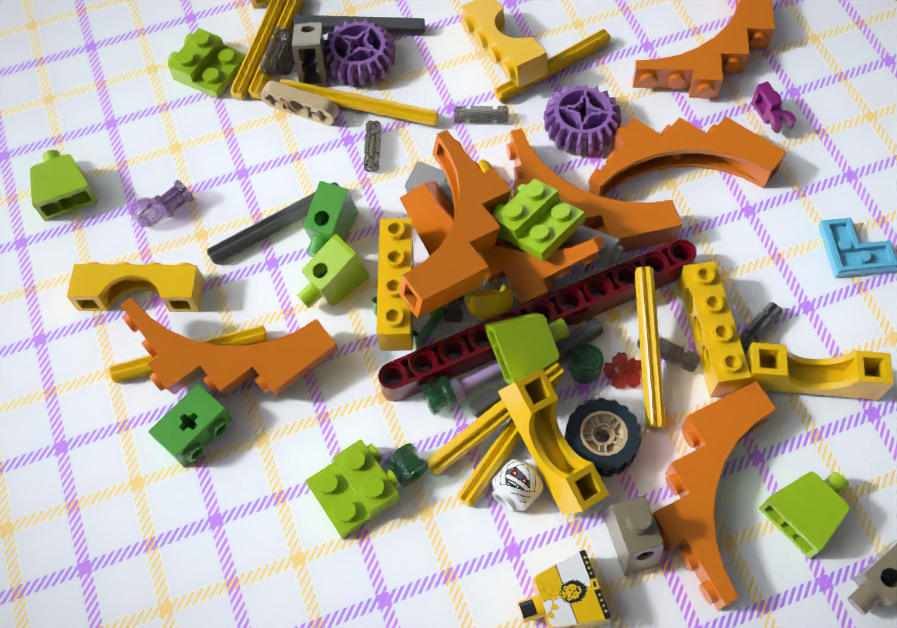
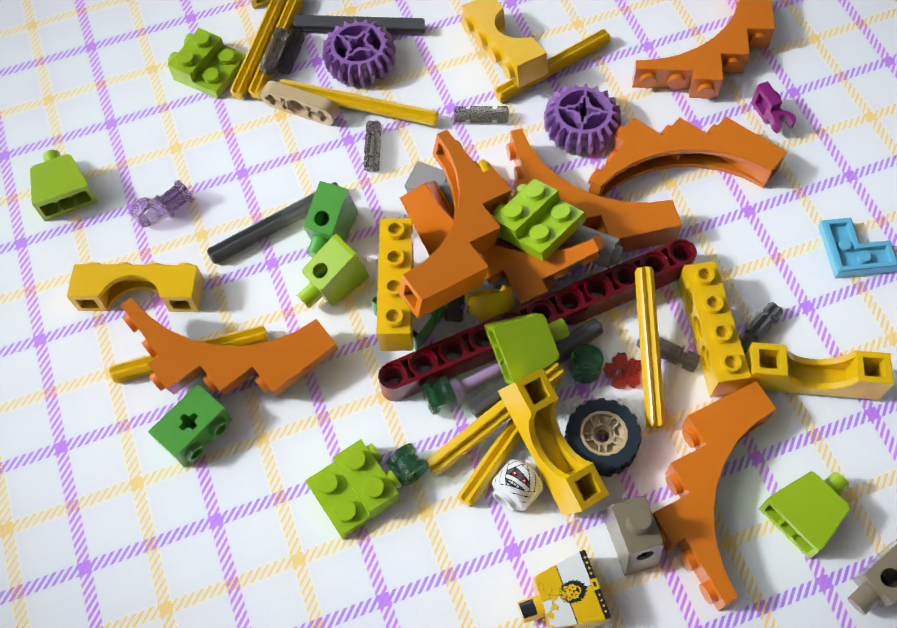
dark tan torso [292,22,328,87] -> none

